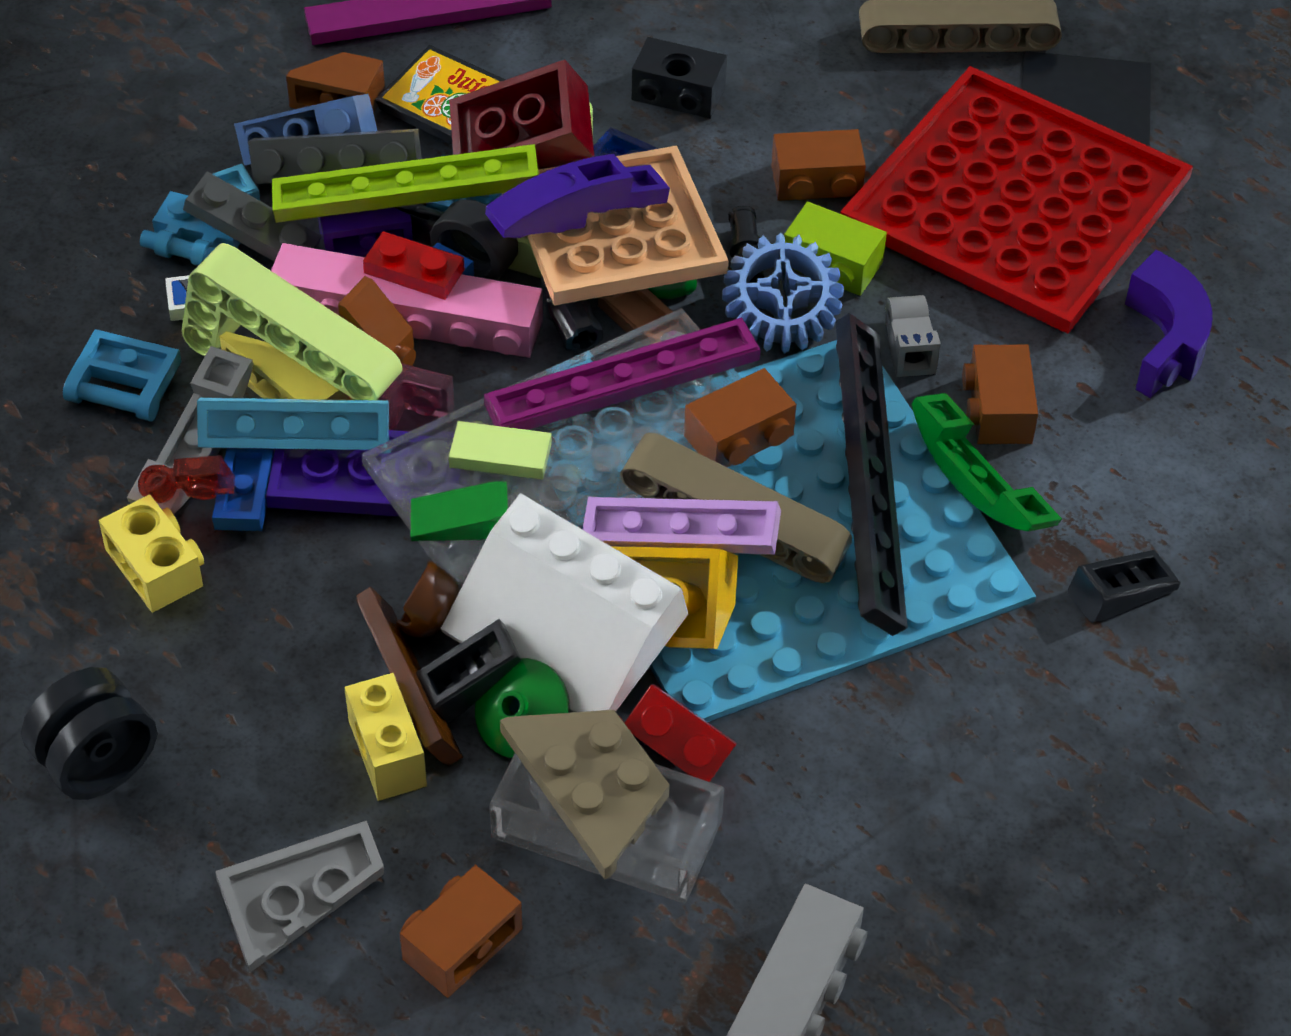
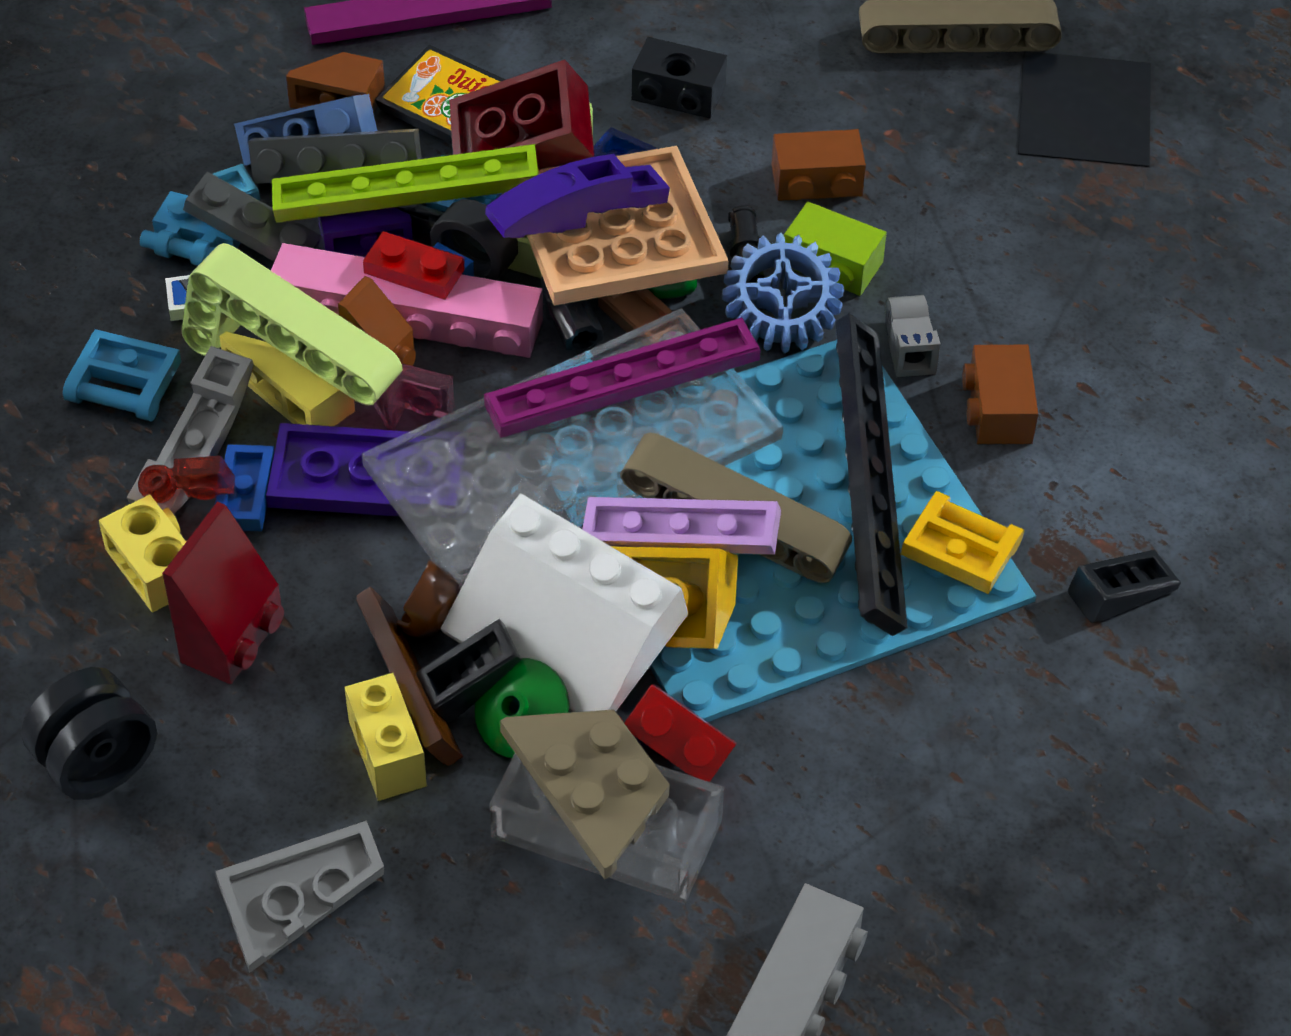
medium azure plate [197,398,389,450] -> none
dark orange brick [399,864,523,998] -> none
green slope [410,481,508,541] -> none
yellowish green tile [449,421,552,480] -> none
dark orange brick [684,368,797,467] -> none
red plate [840,66,1193,334] -> none
green slope [911,393,1062,532] -> none
dark purple arch [1125,250,1213,399] -> none
none -> dark red slope [162,501,284,685]
none -> yellow plate [900,491,1025,594]

